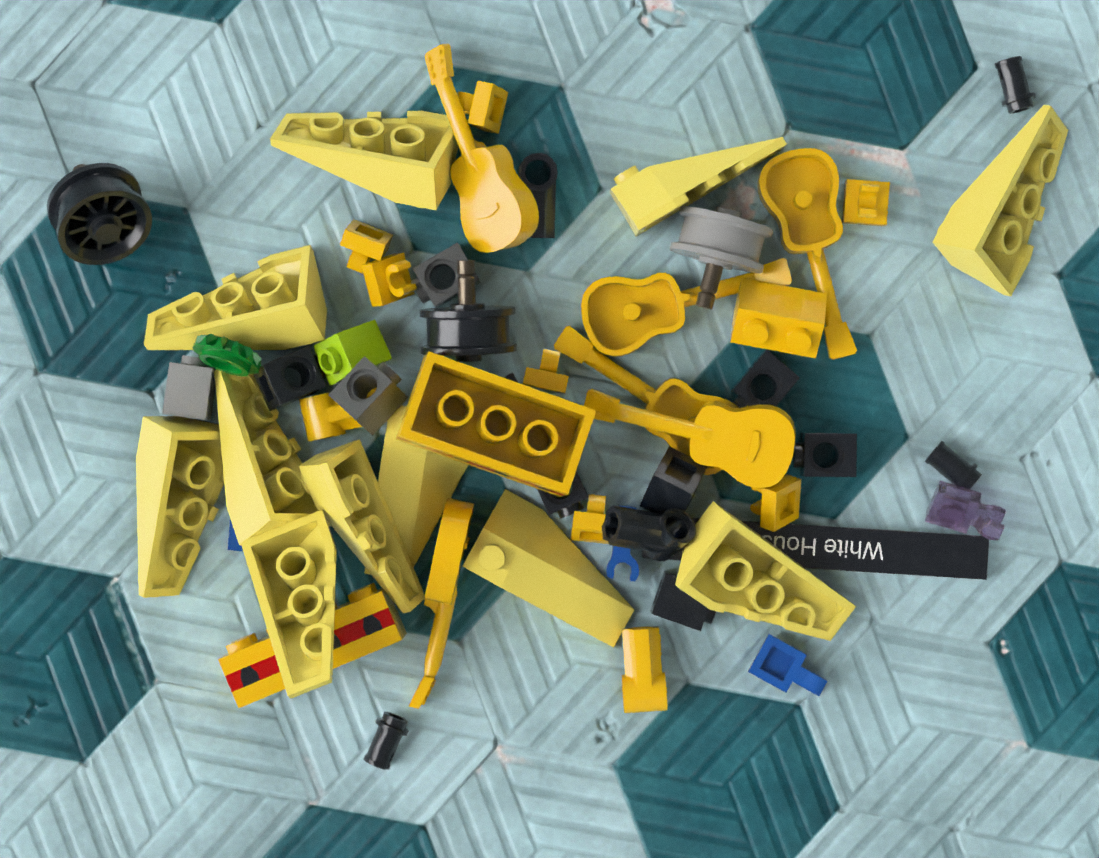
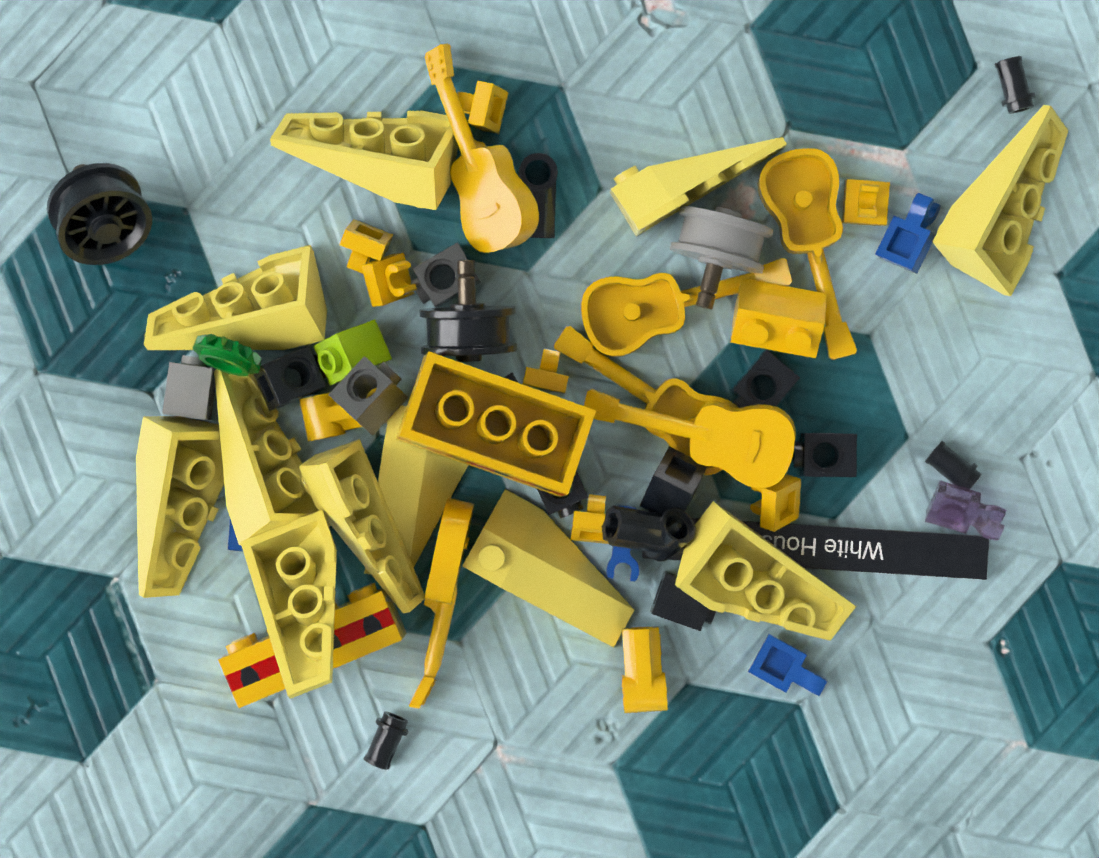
none -> blue plate [875,193,941,274]

